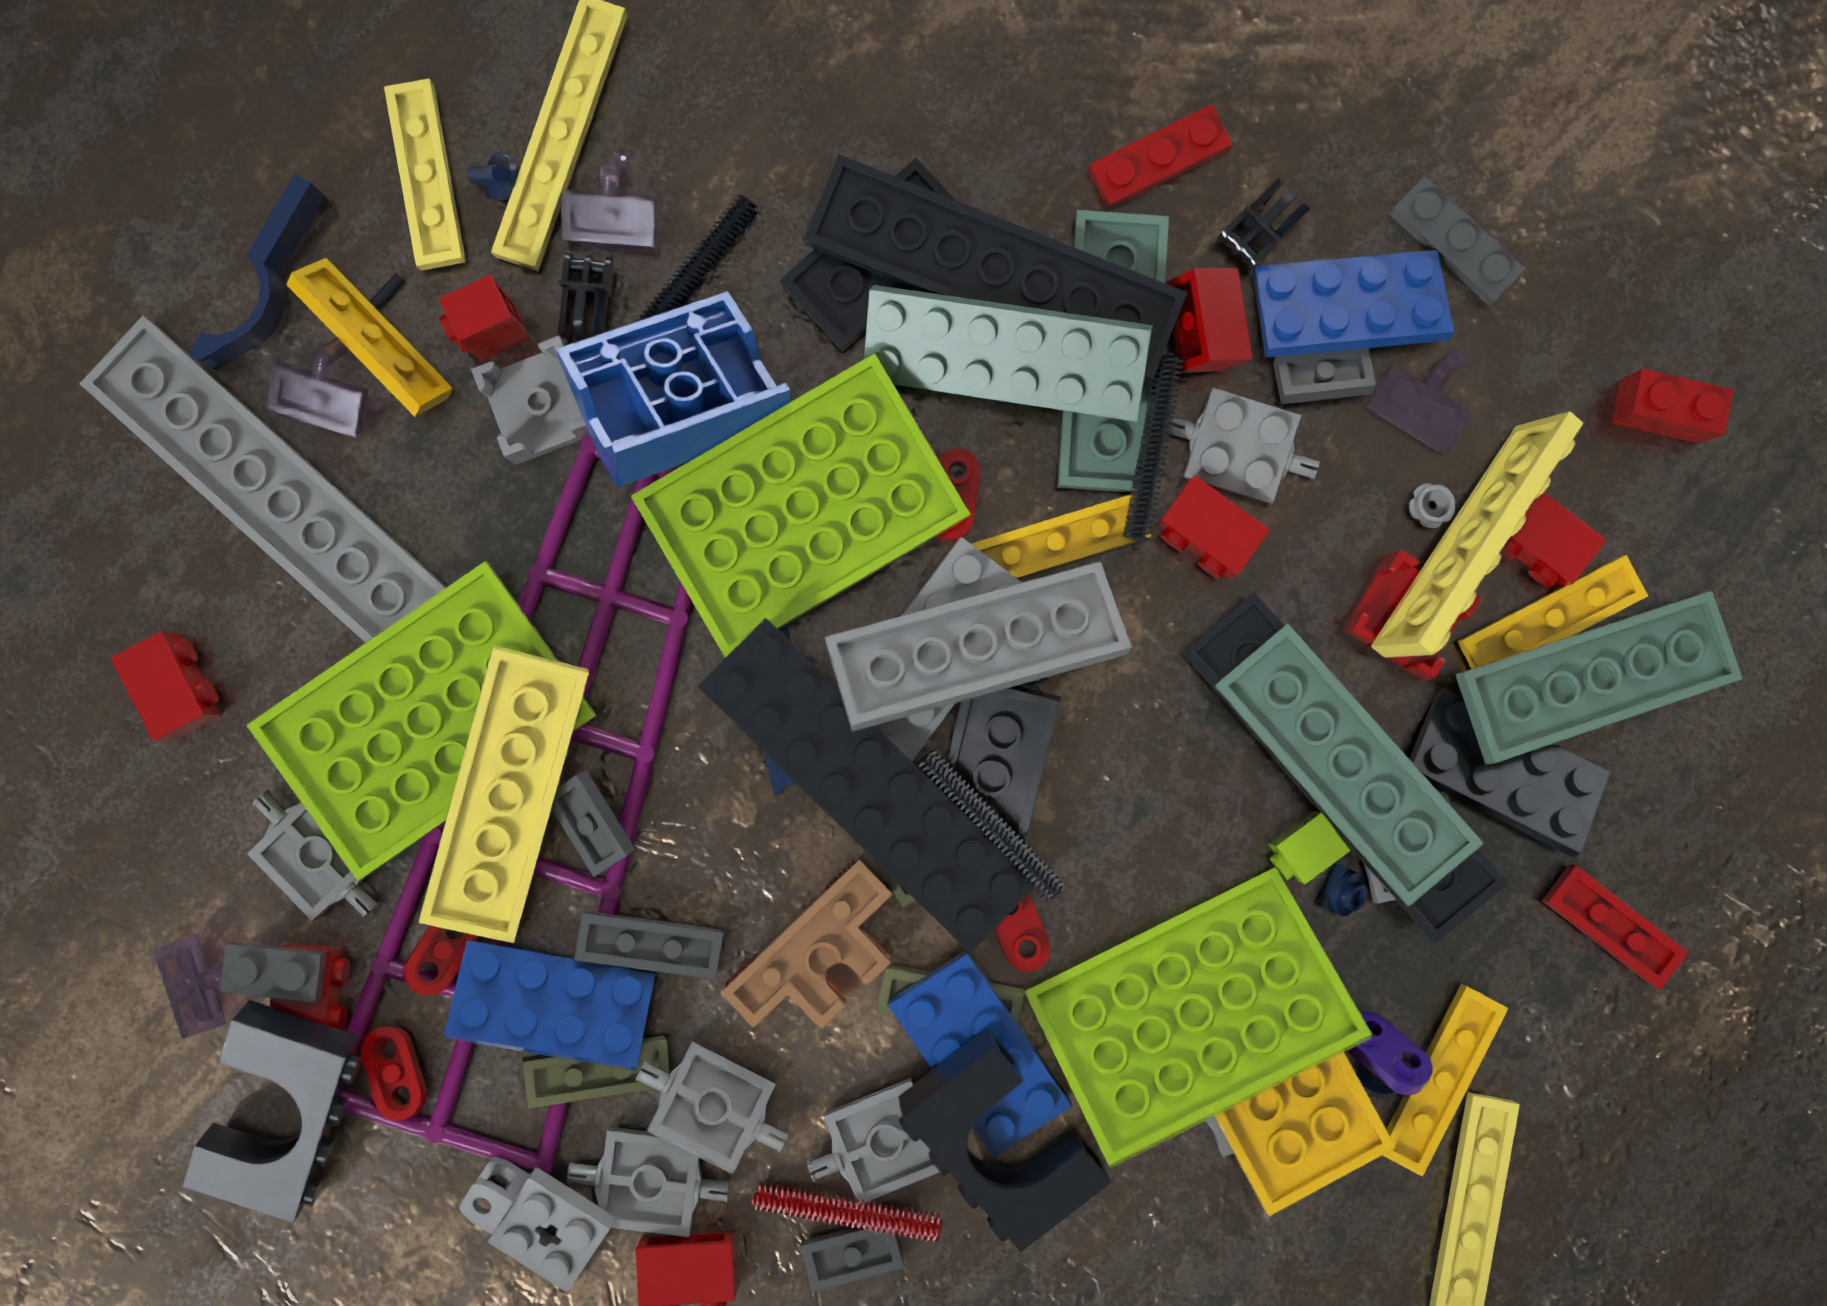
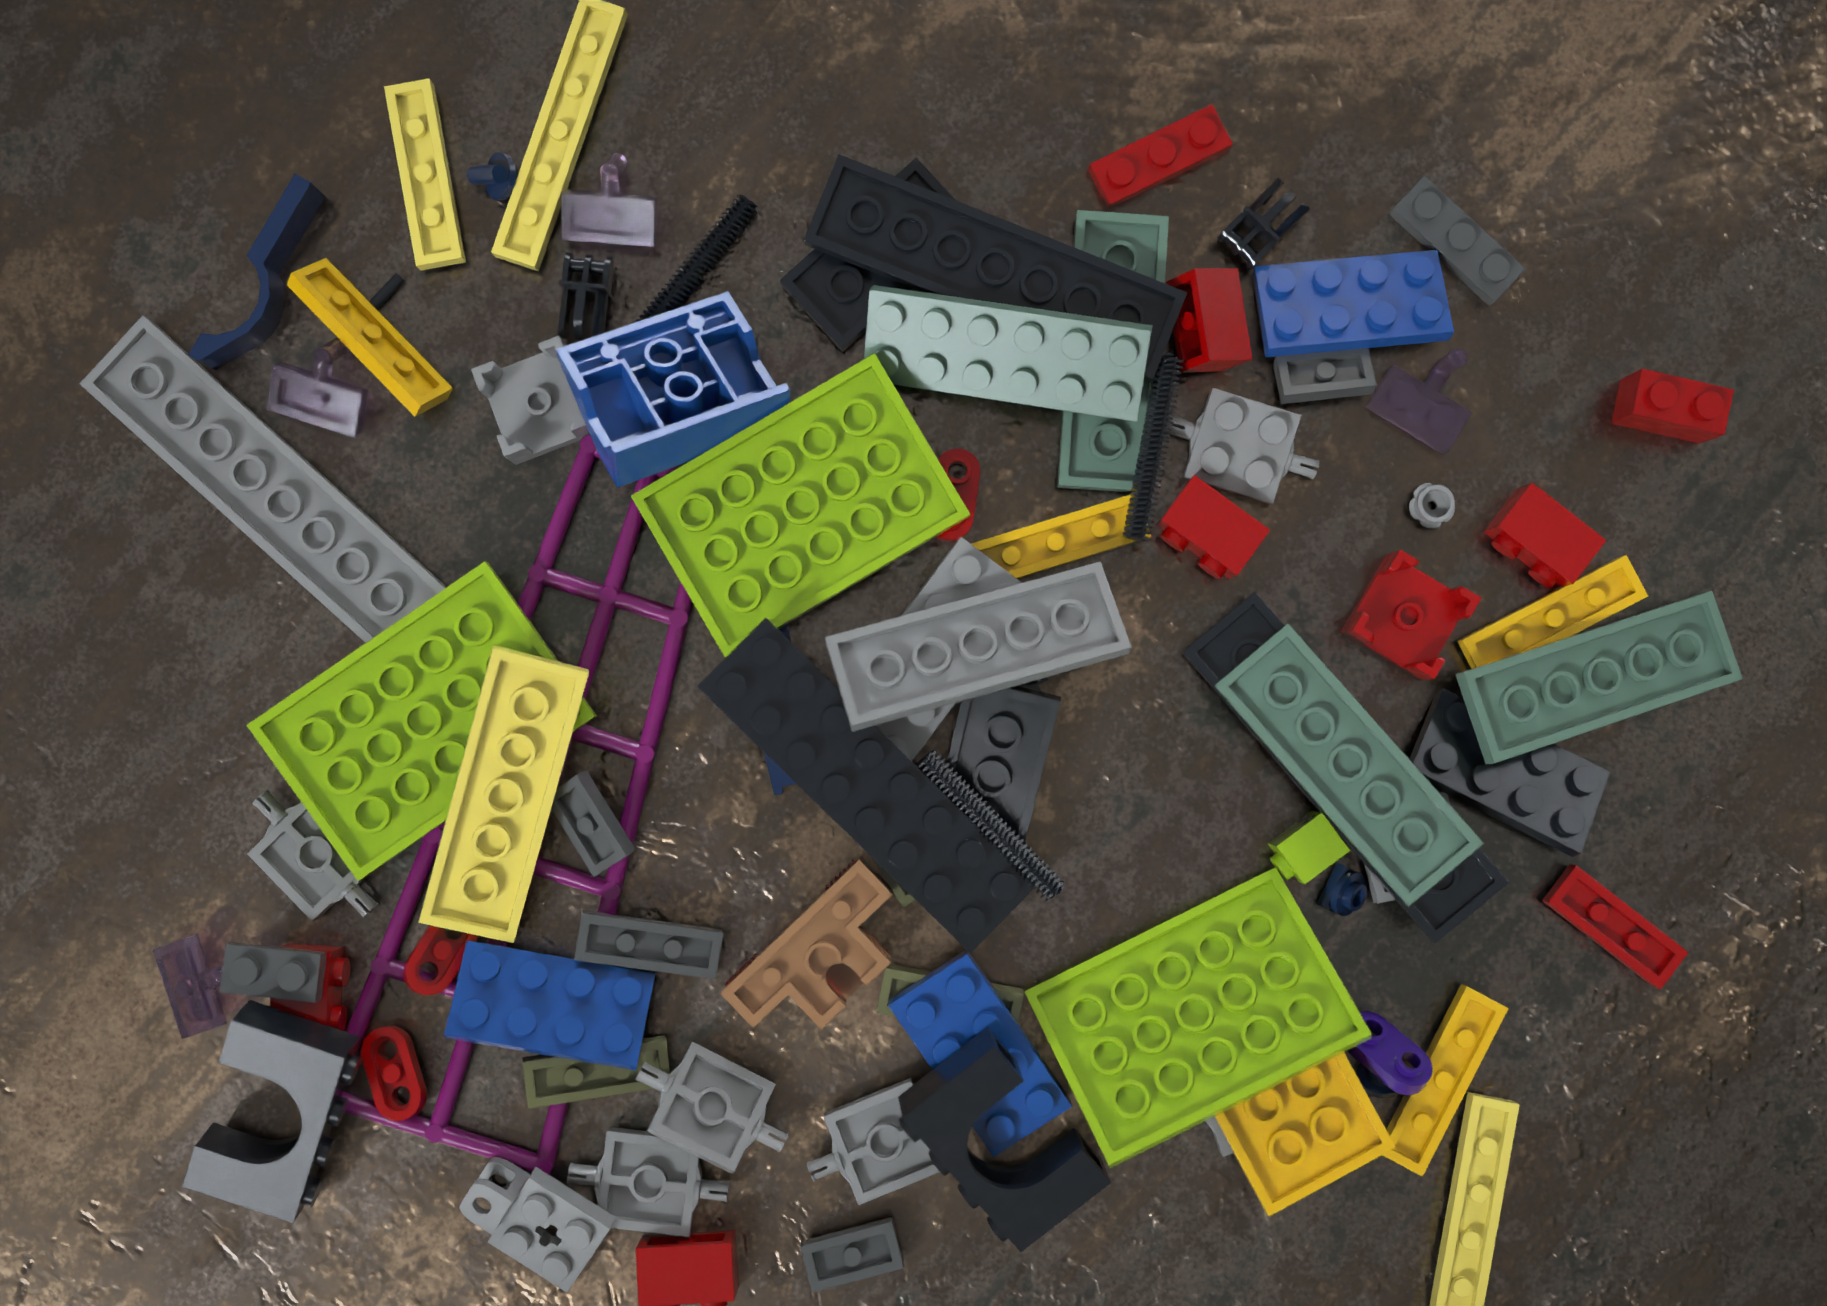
red brick [110,631,221,742] -> none
red brick [439,274,530,361] -> none
red axle [752,1181,943,1243] -> none
red plate [994,894,1050,972] -> none
light yellow plate [1371,411,1583,658] -> none

